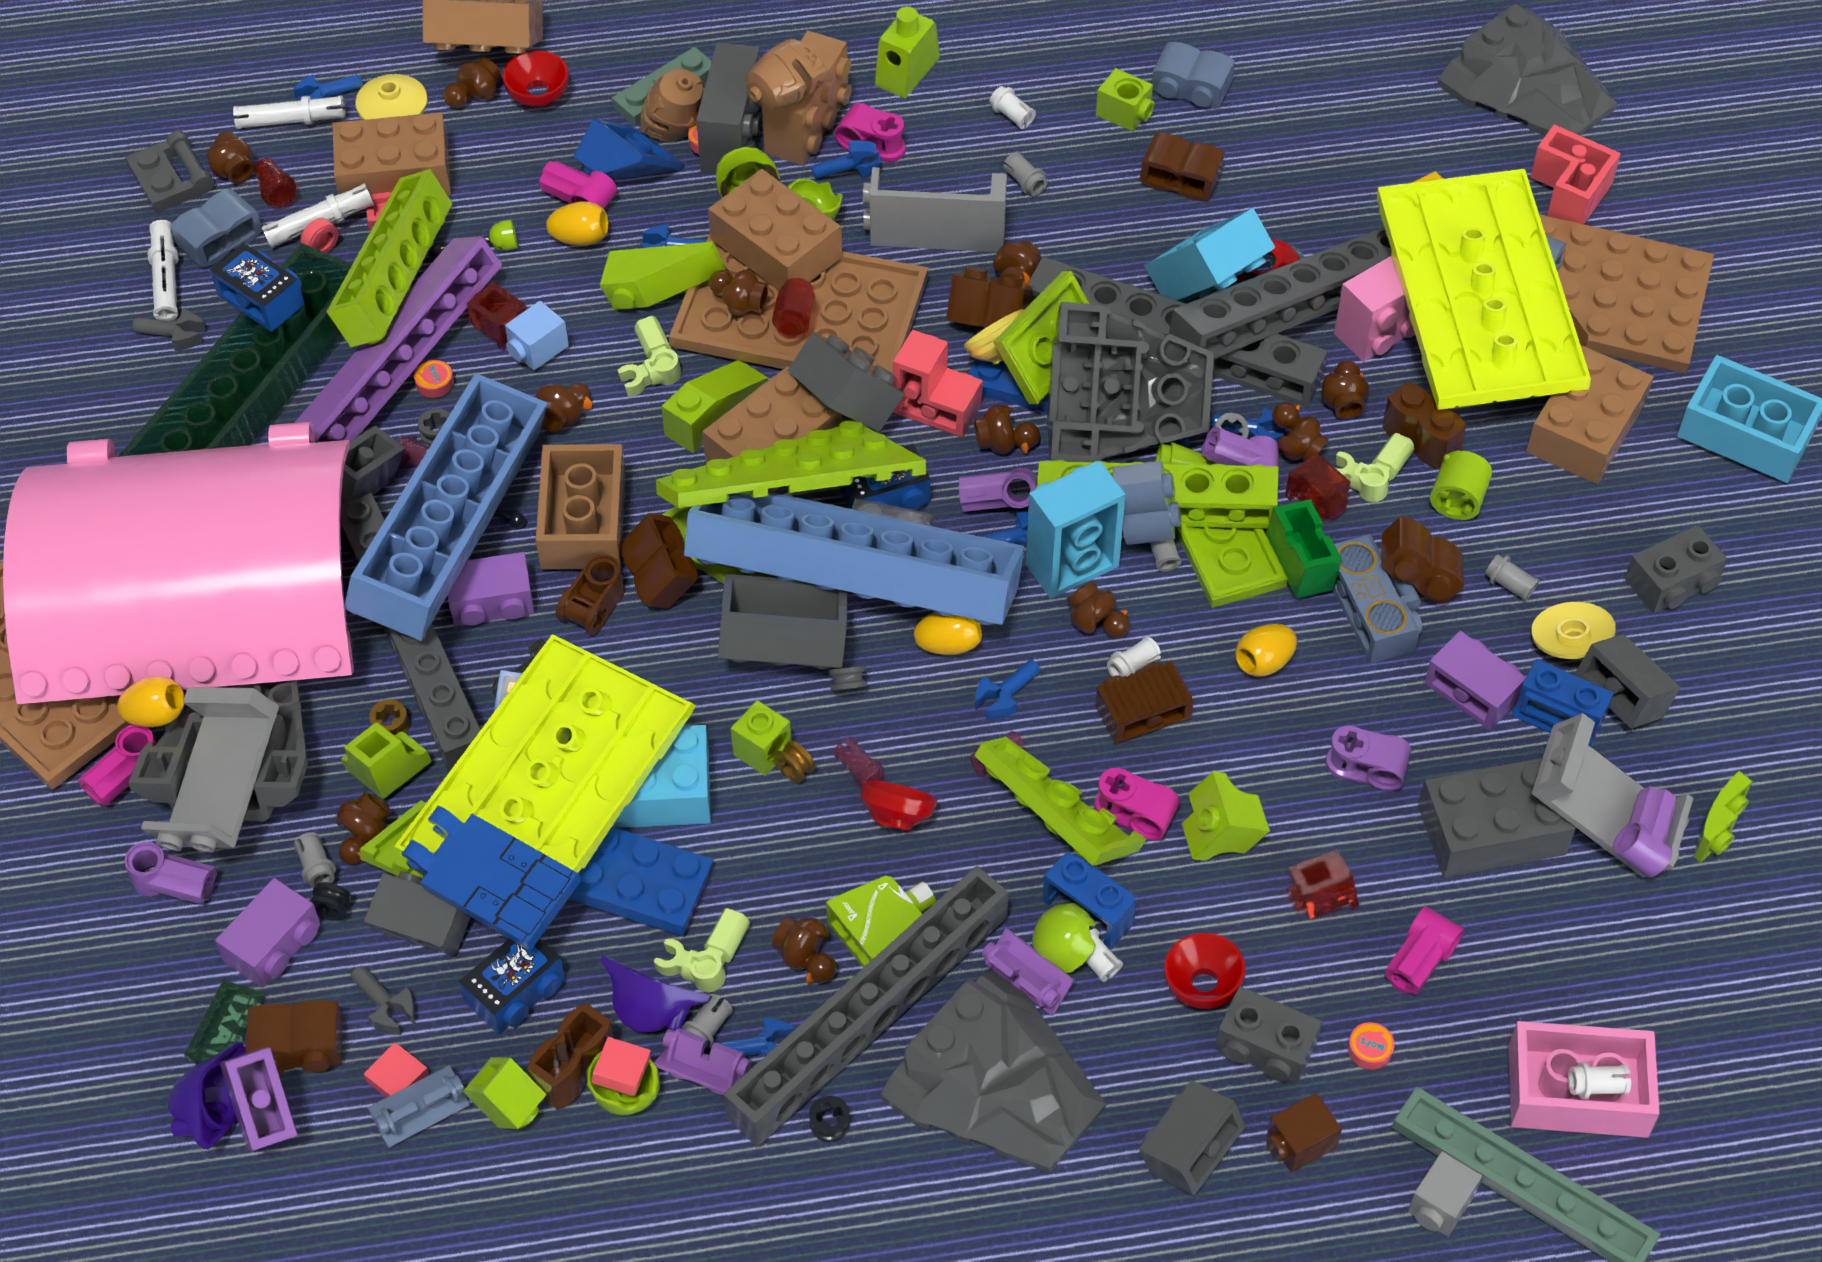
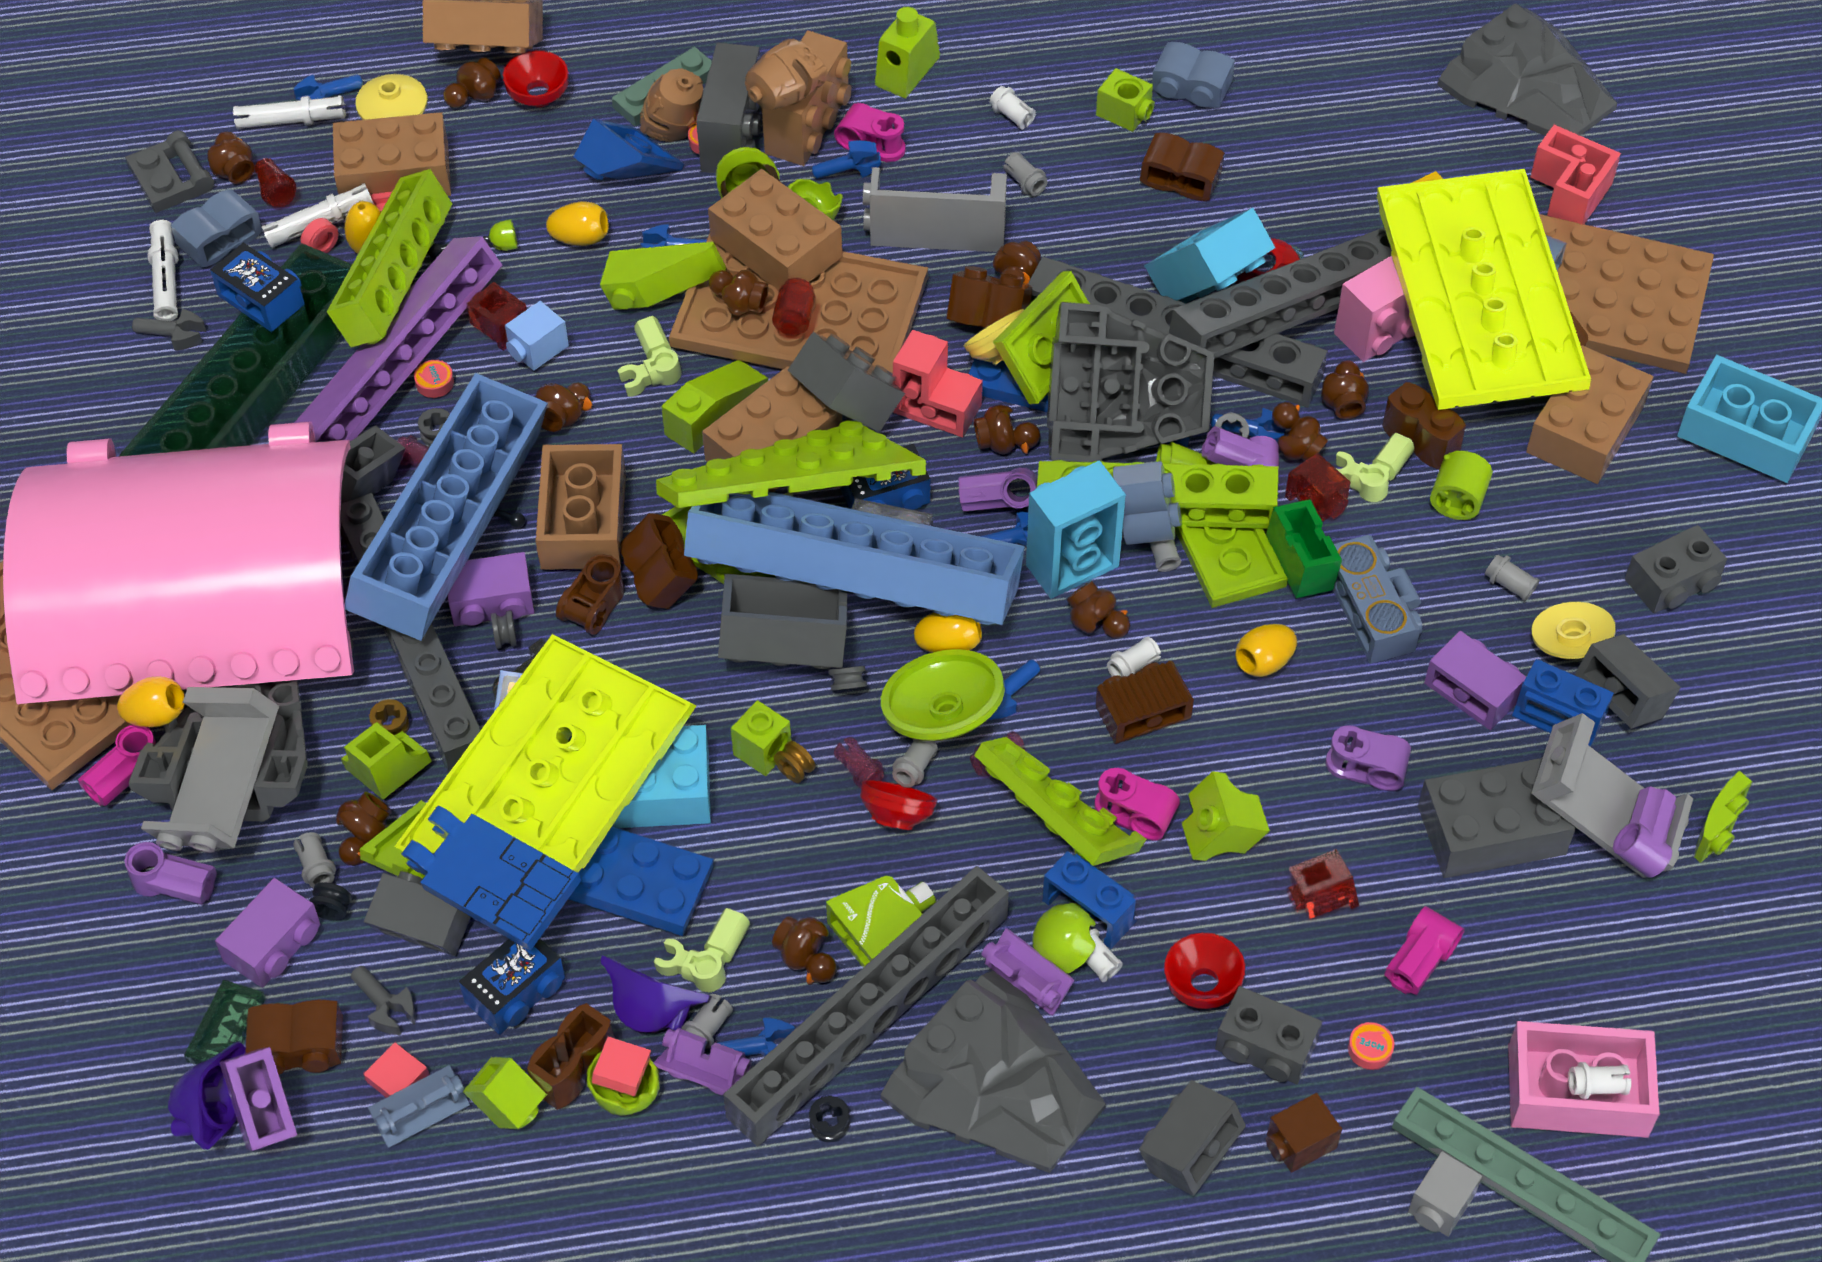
dark pink piece [539,161,618,209] -> none
reddish brown brick [1382,516,1464,603] -> none
none -> yellow animal [345,201,381,254]
none -> dark grey bush [491,610,517,649]
none -> lime dish [881,649,1005,741]
none -> light grey pin [892,739,938,787]

